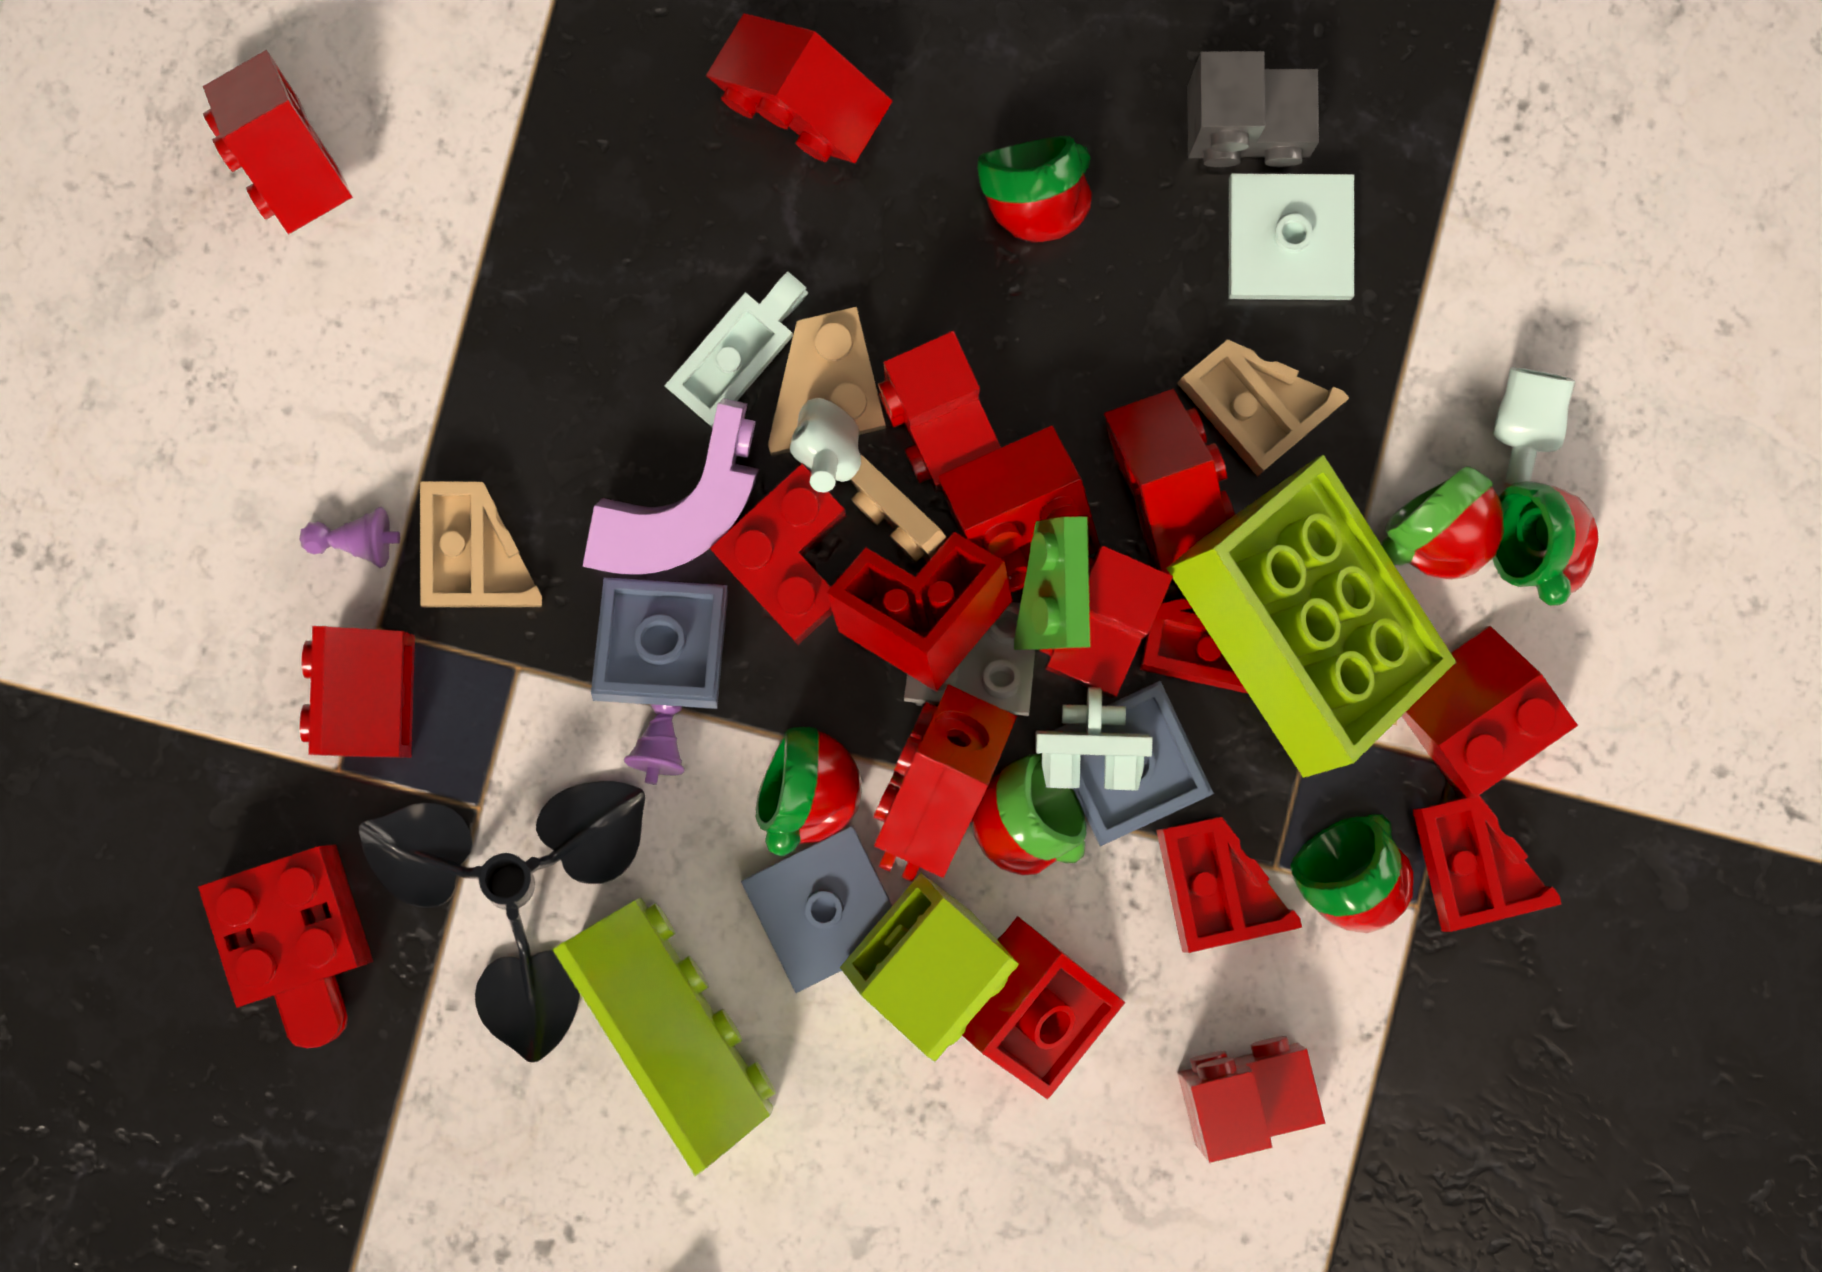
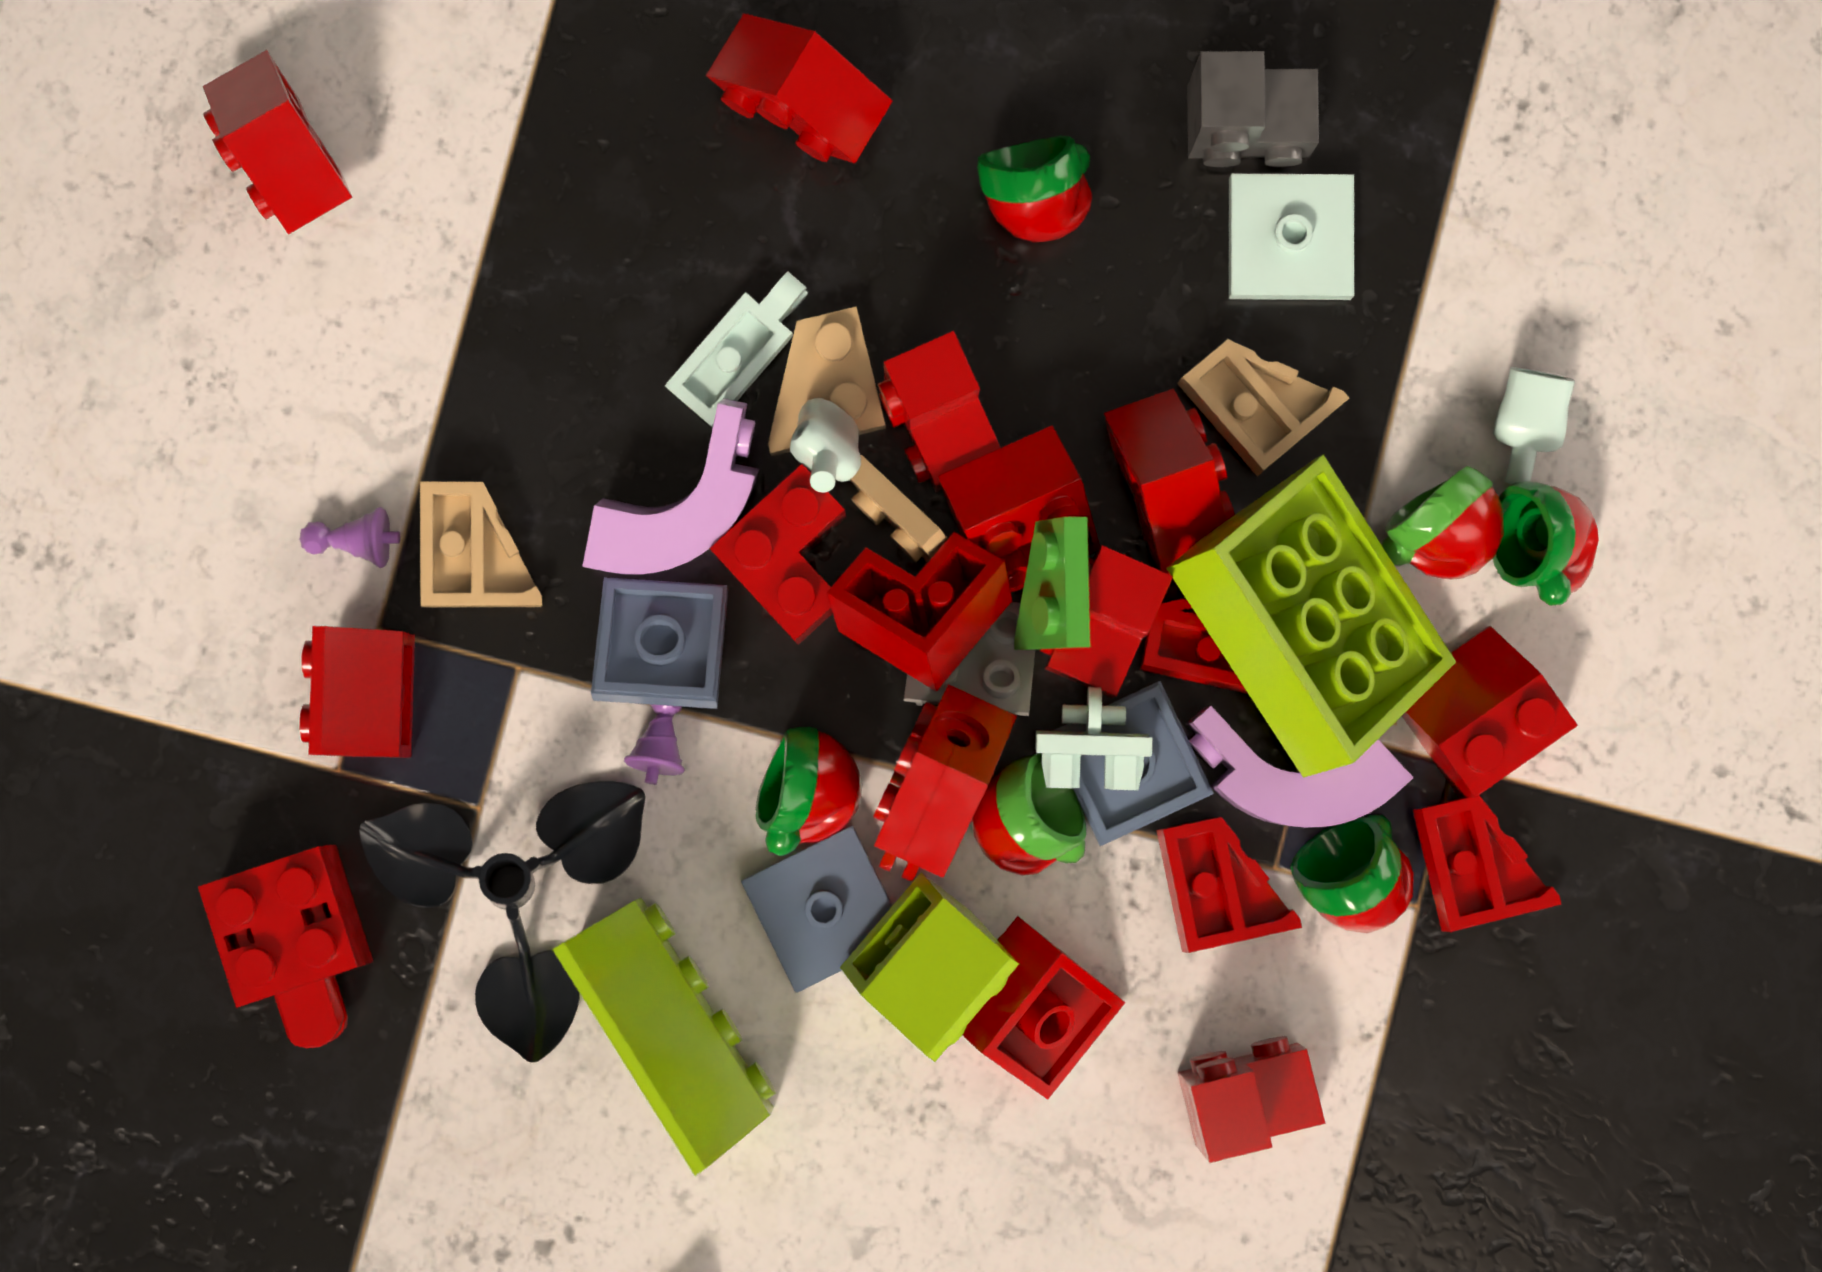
none -> lavender arch [1186,706,1414,827]

